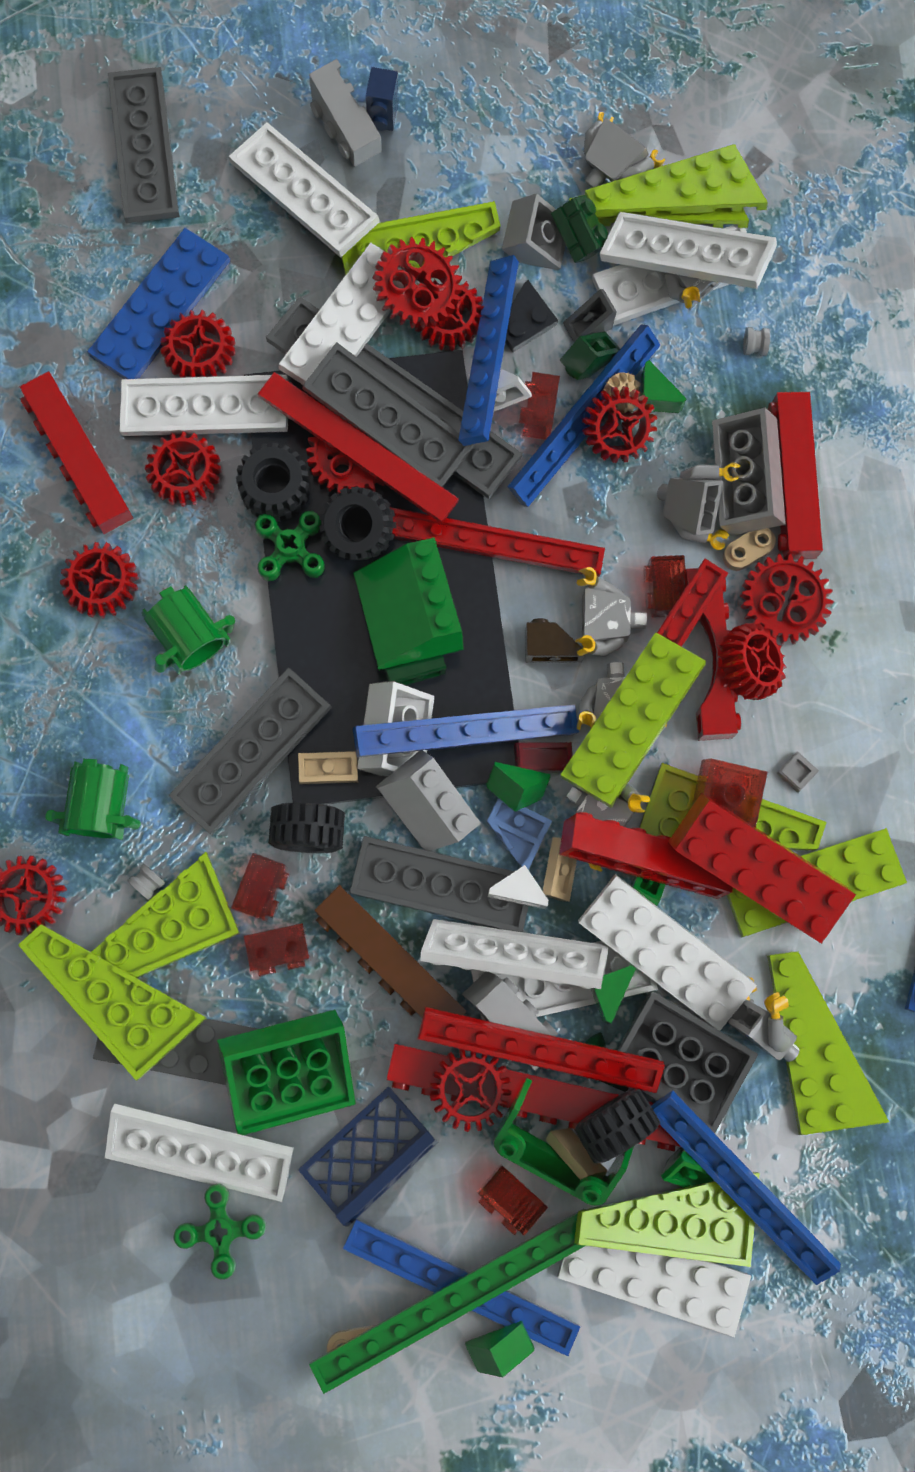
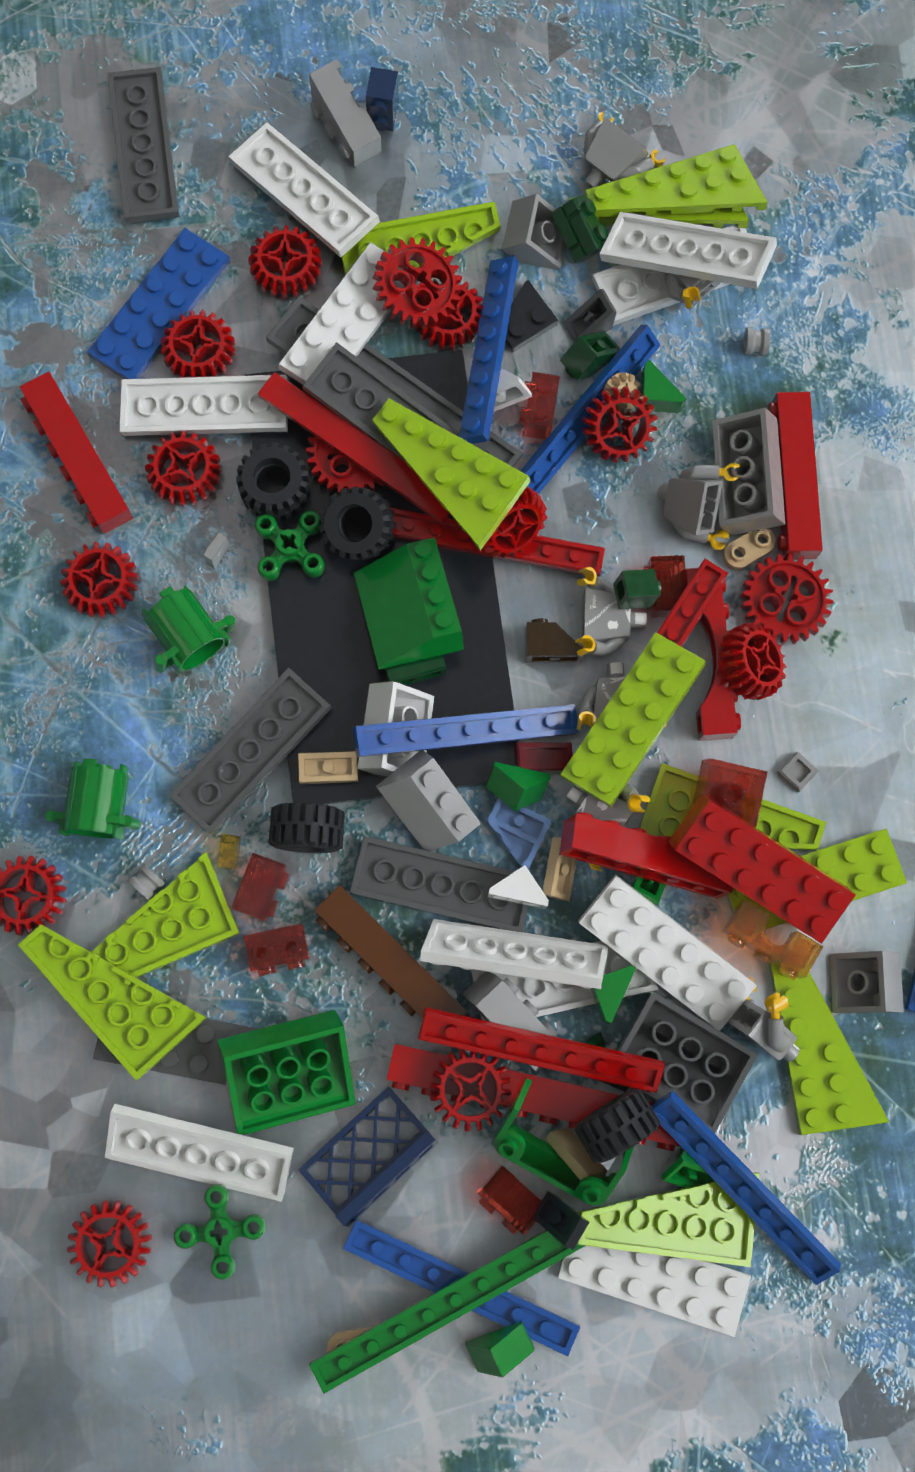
none -> red gear [67,1200,152,1287]
none -> light grey tile [203,532,230,569]
none -> clear yellow piece [217,834,241,870]
none -> red gear [248,224,322,299]
none -> lime wing [372,398,531,551]
none -> red gear [482,487,548,558]
none -> black plate [532,1190,590,1250]
none -> dark green brick [613,569,661,609]
none -> clear orange arch [723,899,824,980]
none -> light grey slope [830,951,904,1013]

